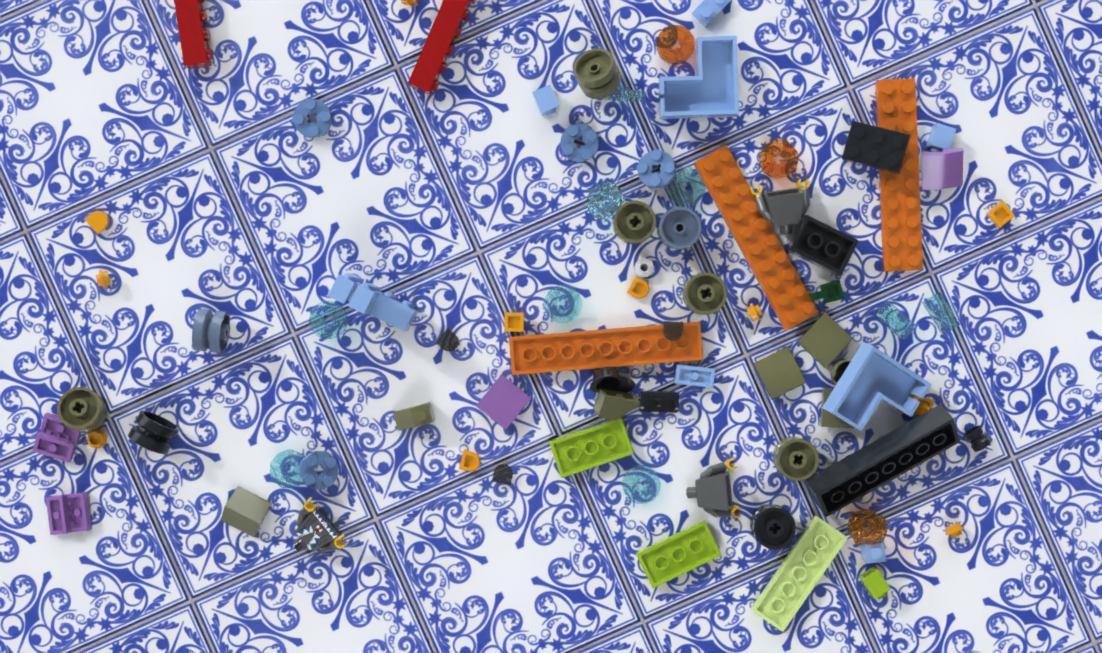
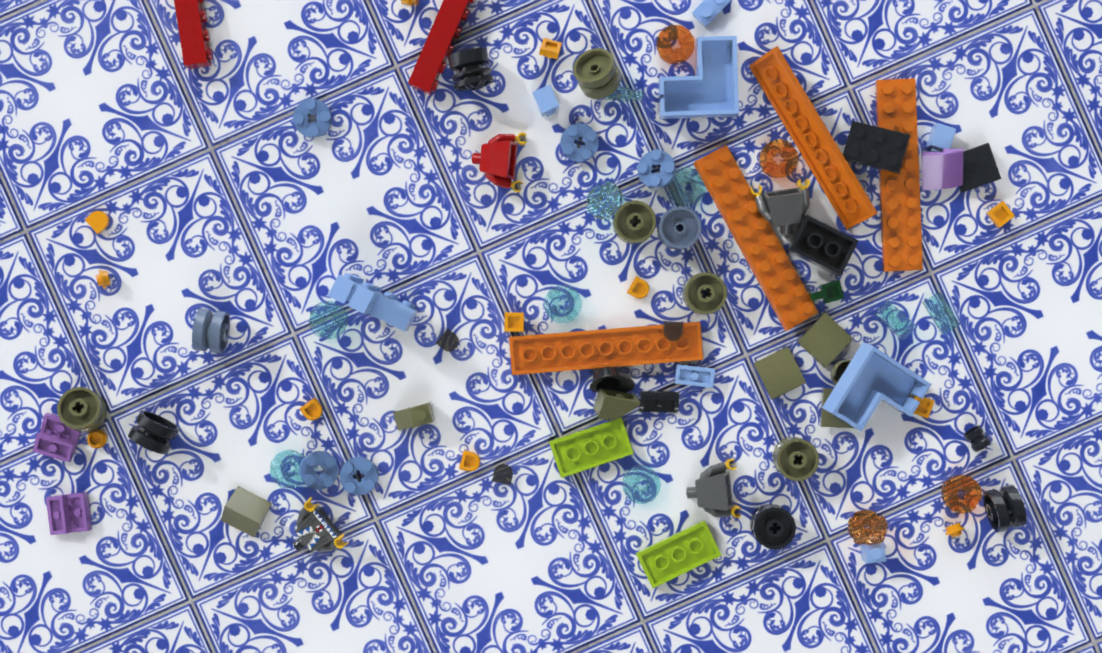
medium lavender slope [476,374,531,430] -> none
white plate [634,258,654,277] -> none
light orange plate [746,303,763,321] -> none
yellowish green plate [751,515,848,632] -> none
black brick [806,404,960,517] -> none
lime brick [858,567,891,599] -> none
none -> light orange tile [299,397,323,420]
none -> medium blue plate [340,456,379,495]
none -> black wheel [448,48,494,91]
none -> red torso [471,132,527,192]
none -> light orange plate [539,38,562,59]
none -> orange plate [749,46,877,229]
none -> clear orange plate [941,474,982,514]
none -> black slope [958,143,1001,193]
none -> black wheel [983,485,1026,533]

